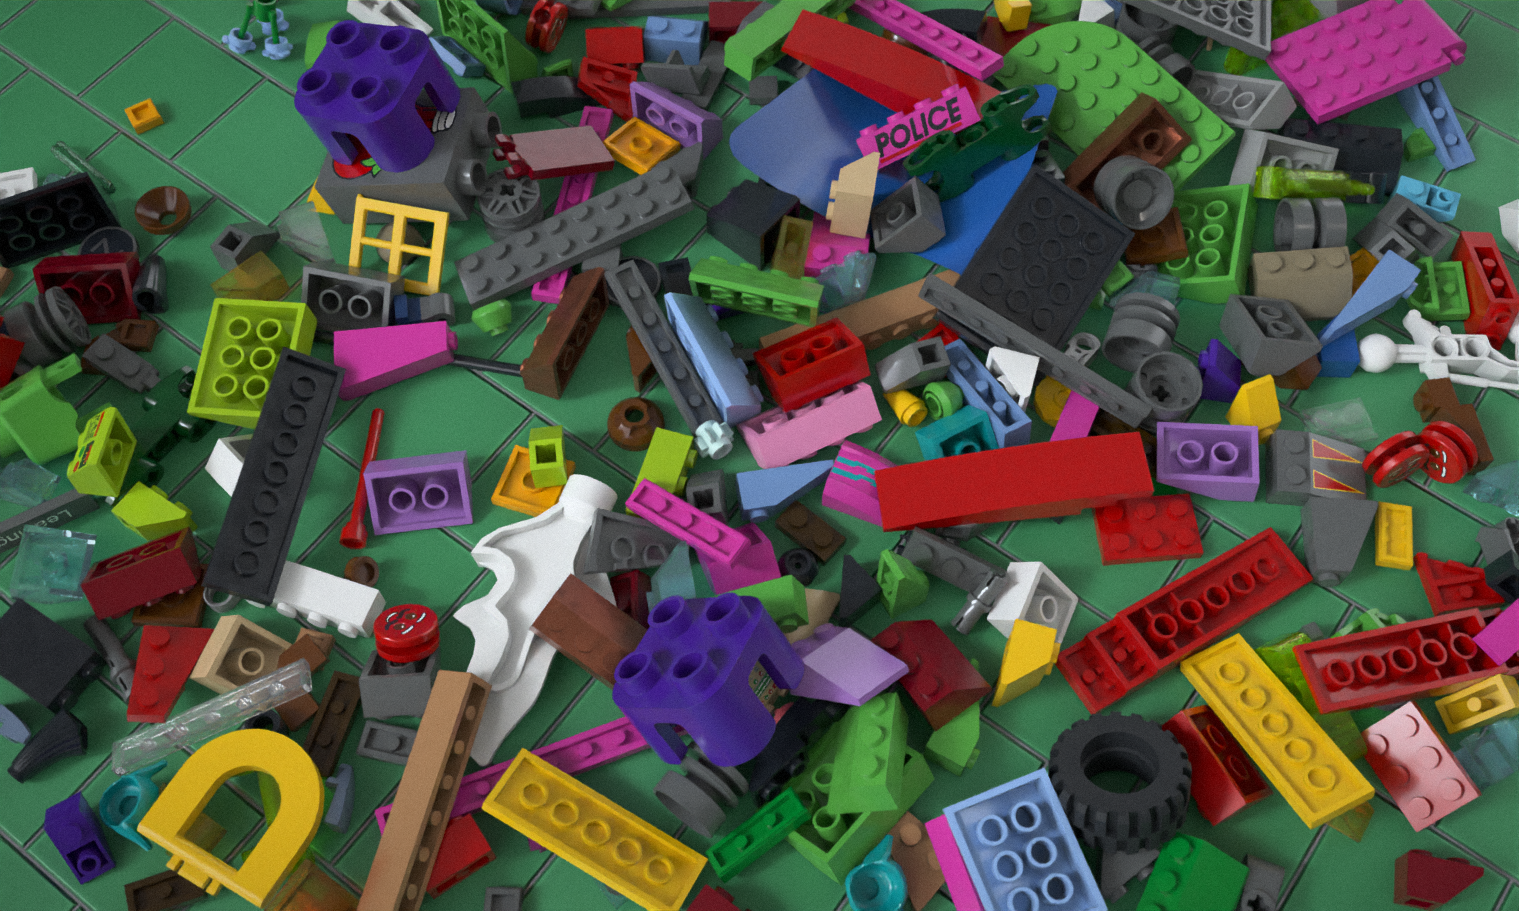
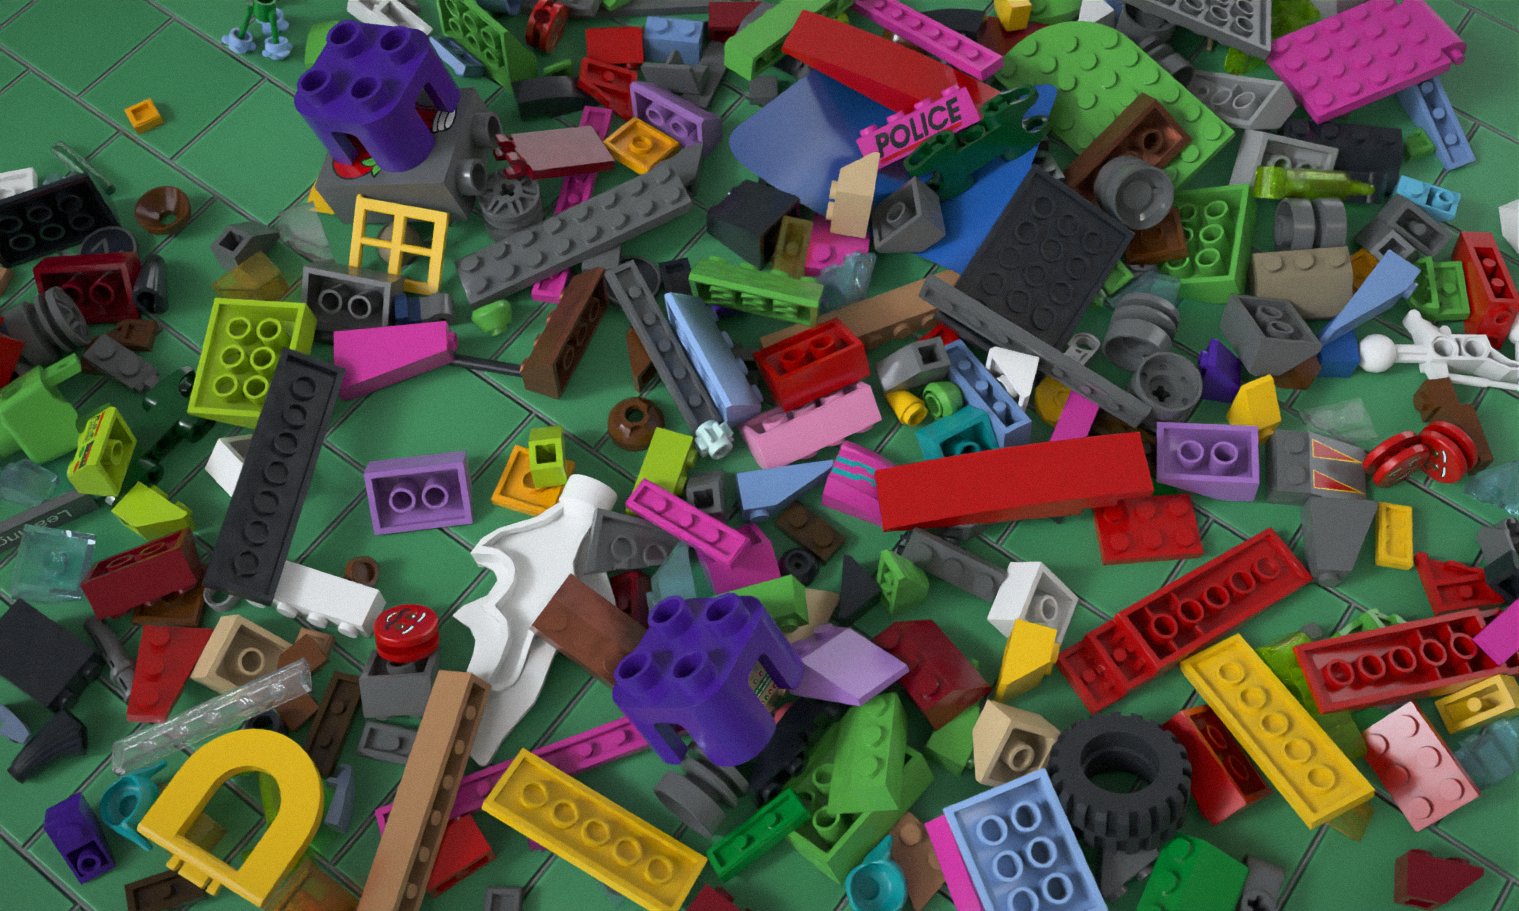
red piece [339,408,385,549] -> none
dark grey pin [950,568,1008,635] -> none
none -> tan slope [972,700,1061,787]

